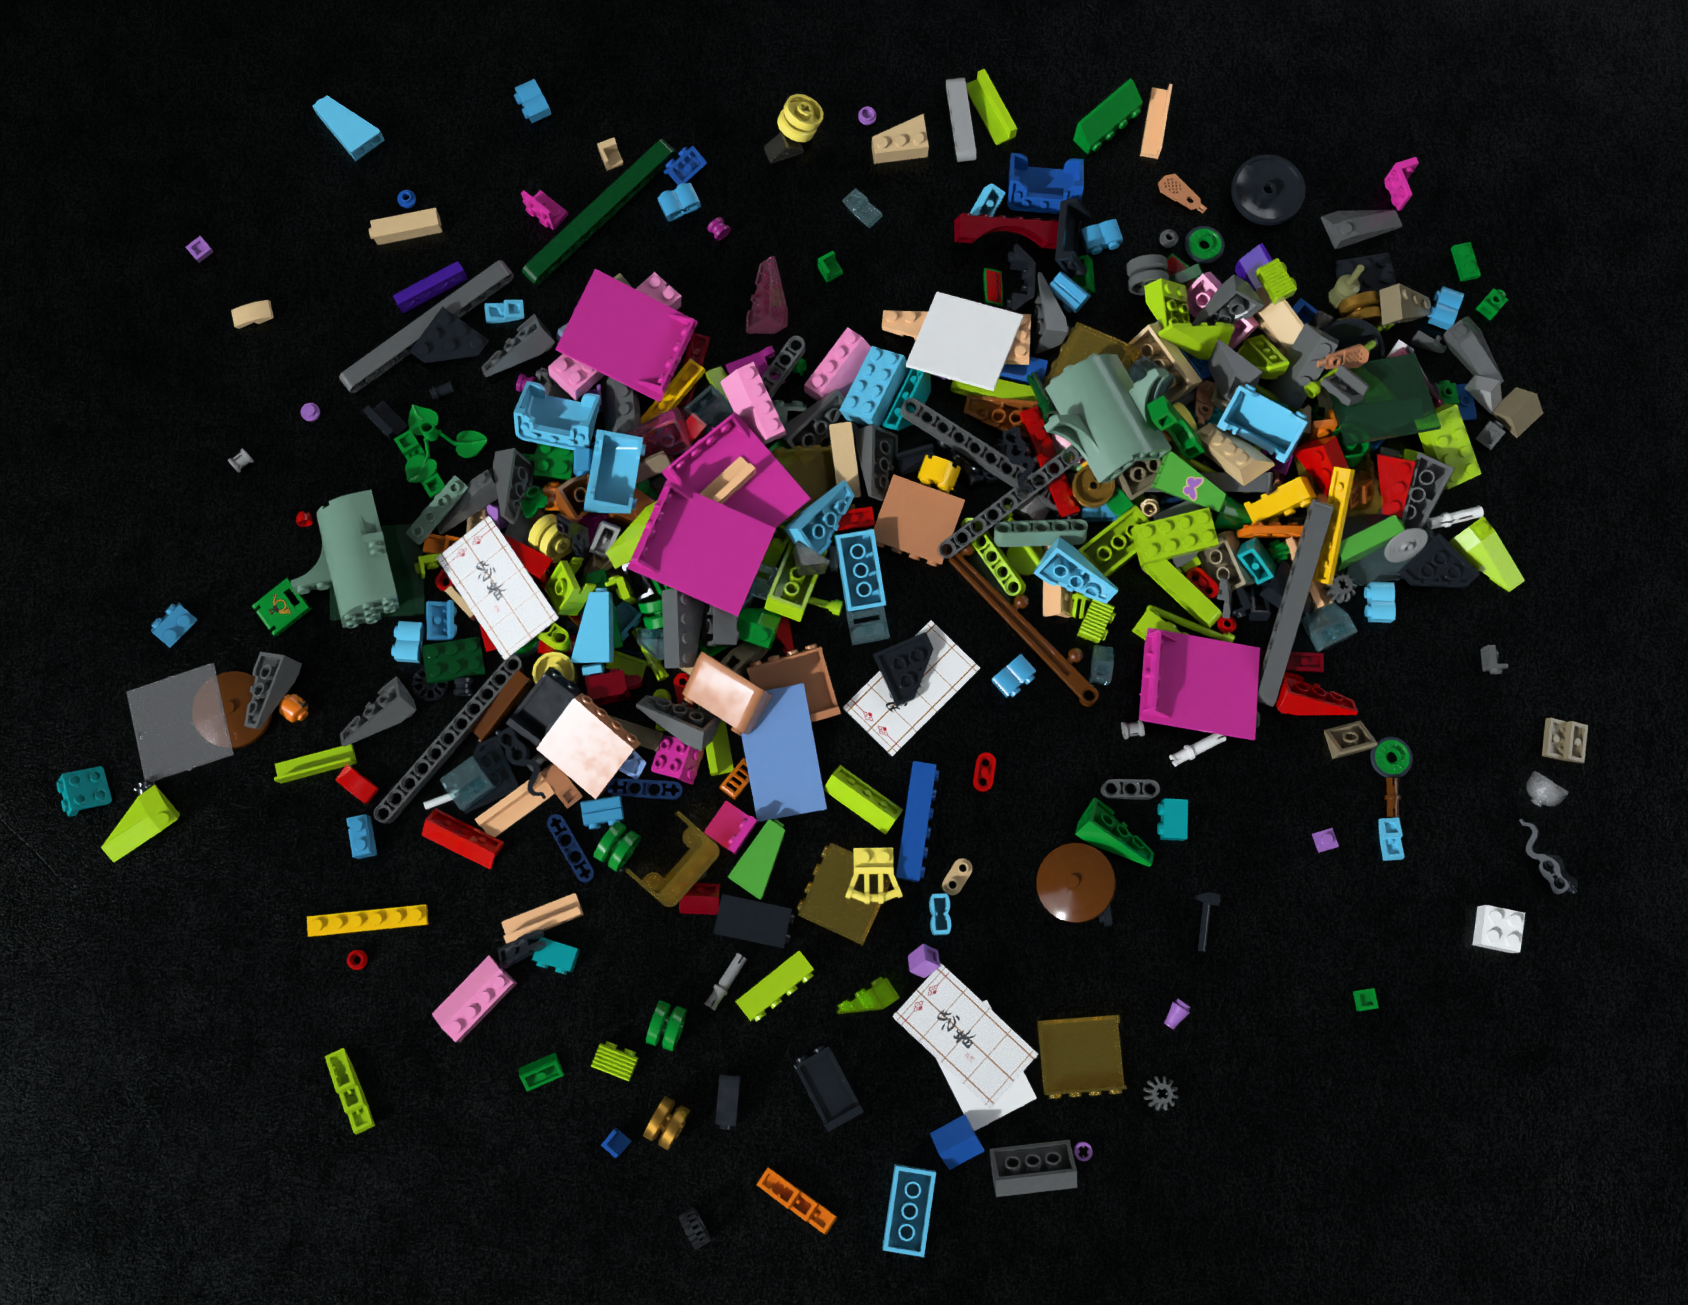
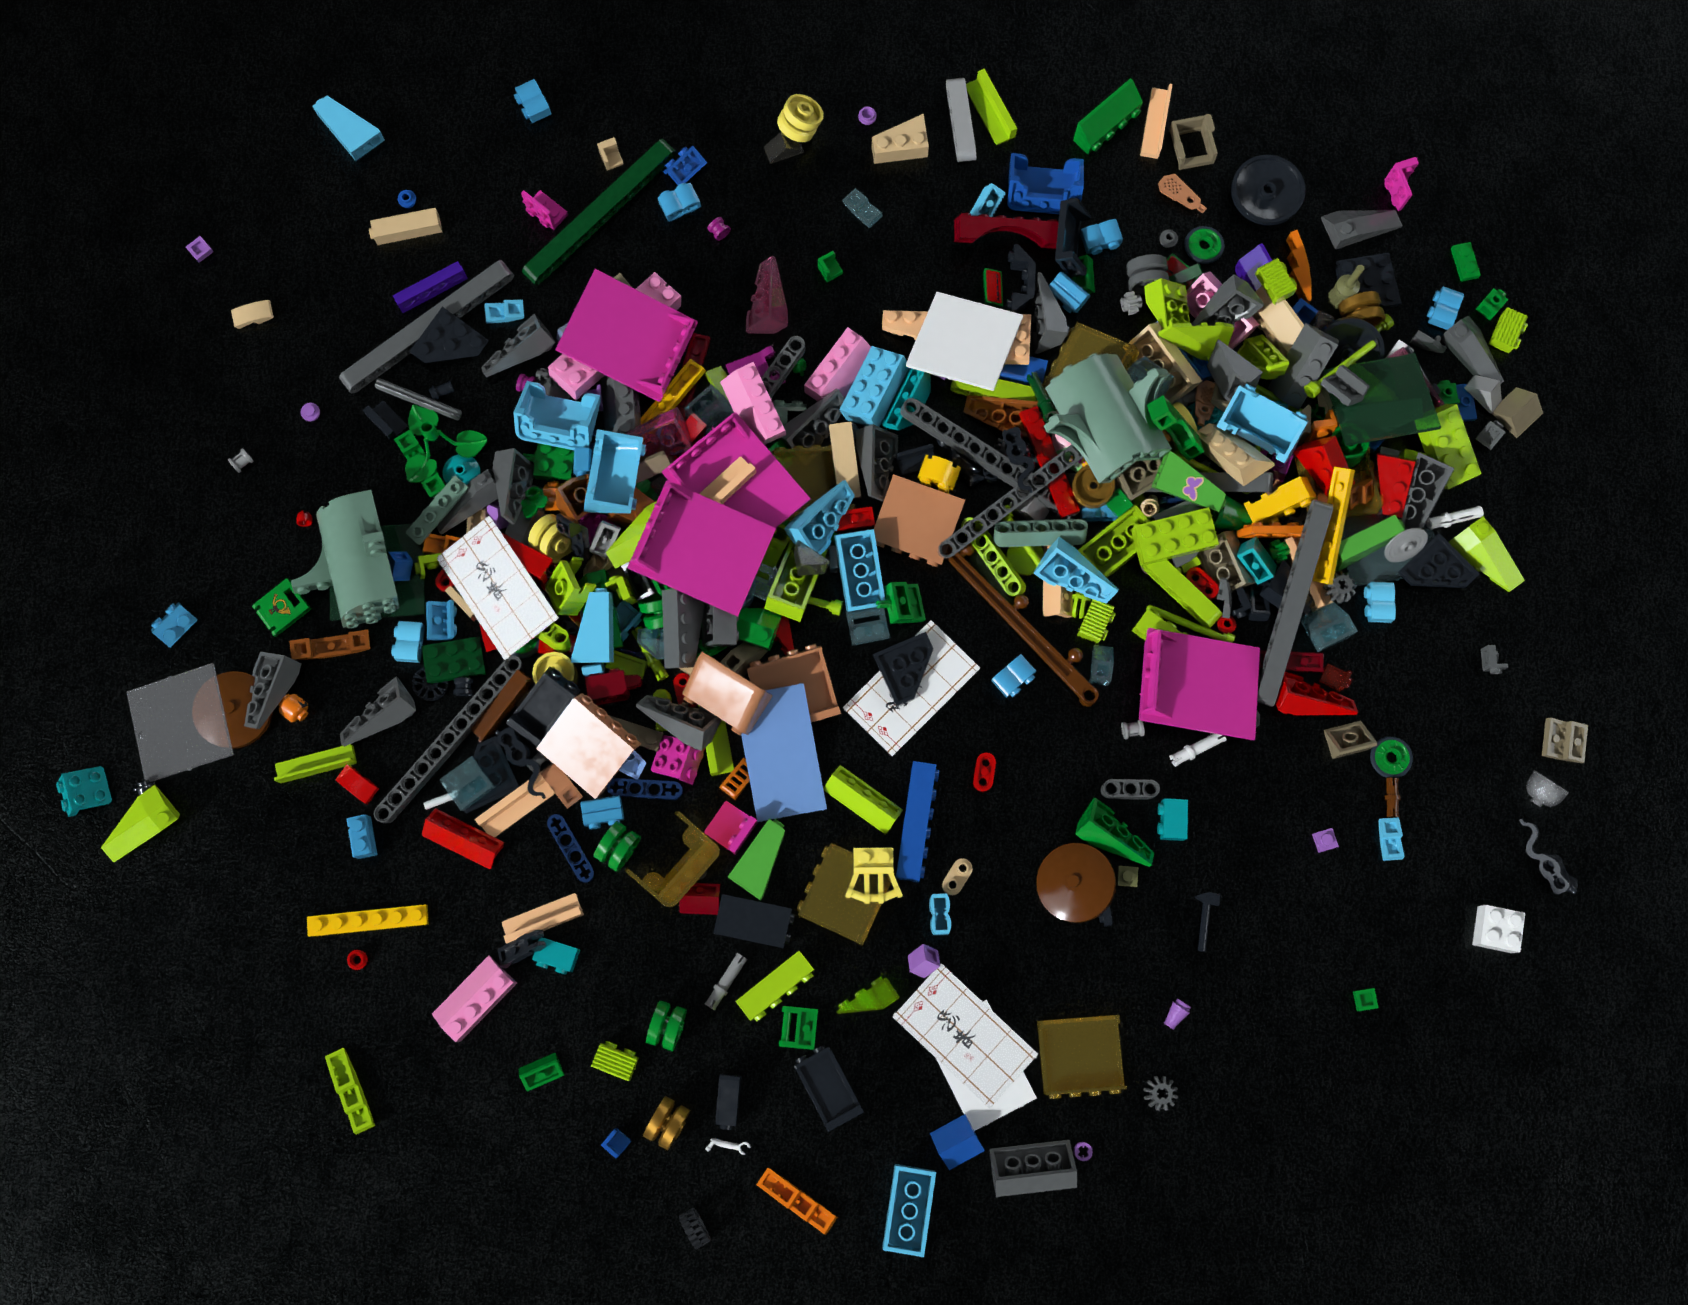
nougat piece [1316,344,1369,369] -> none
dark tan wedge [1379,283,1431,325] -> none
none -> dark orange slope [290,630,371,660]
none -> dark grey axle [375,378,462,421]
none -> blue panel [388,552,413,581]
none -> teal dish [443,455,481,485]
none -> white piece [706,1138,751,1155]
none -> green plate [779,1006,818,1050]
none -> green plate [876,582,926,624]
none -> olive plate [1117,866,1138,887]
none -> light grey gear [1120,291,1142,315]
none -> dark tan piece [1169,114,1218,170]
none -> orange slope [1286,230,1311,304]
none -> clear red bracket [1319,664,1352,692]
none -> lime brick [1488,308,1528,353]

